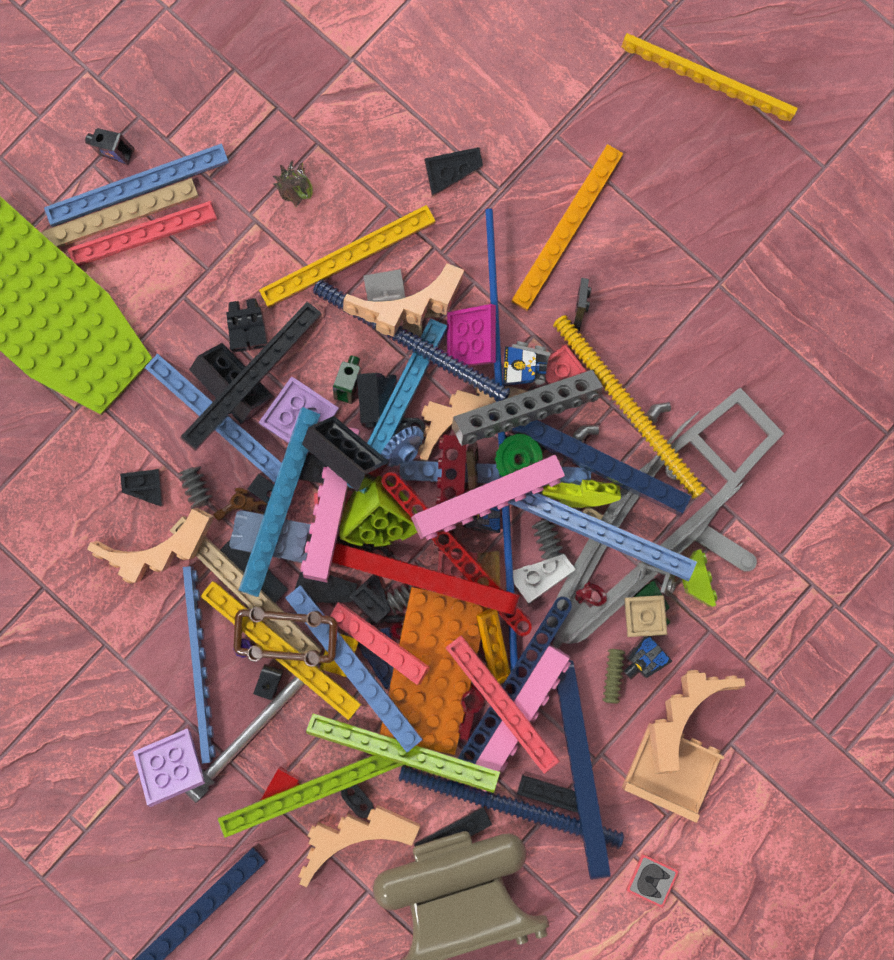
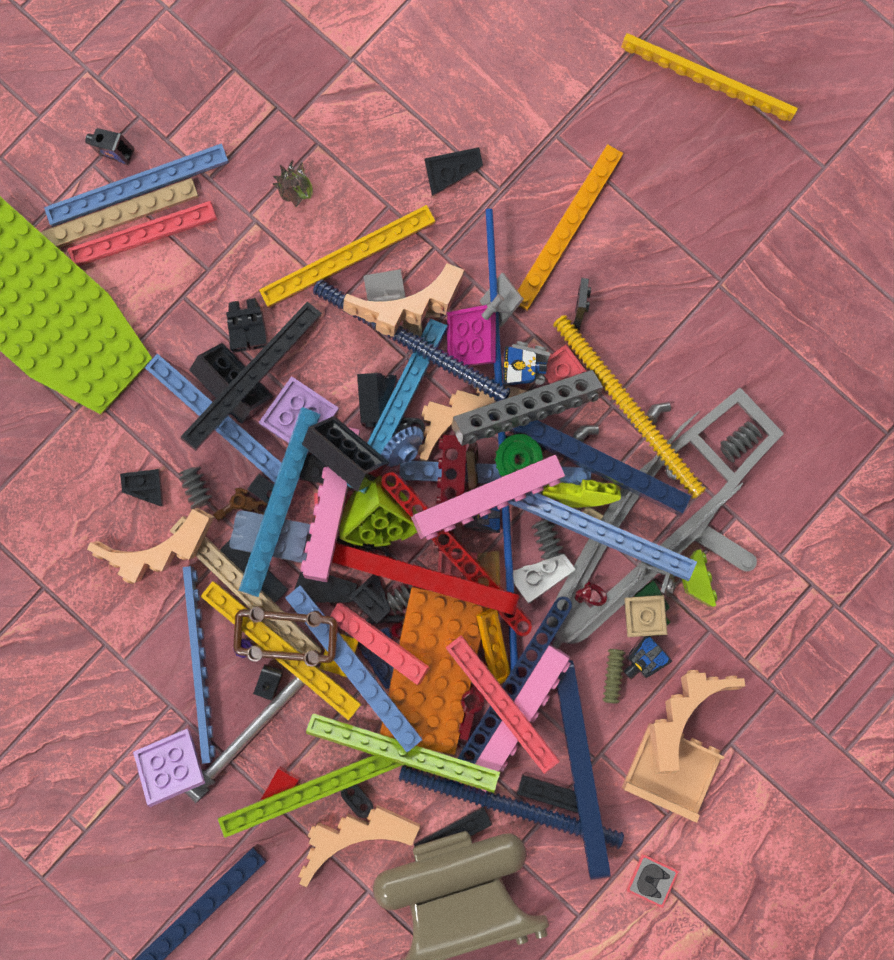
torso [333,355,361,404] -> none
none -> light grey plate [480,273,524,327]
none -> dark grey piece [720,422,763,463]

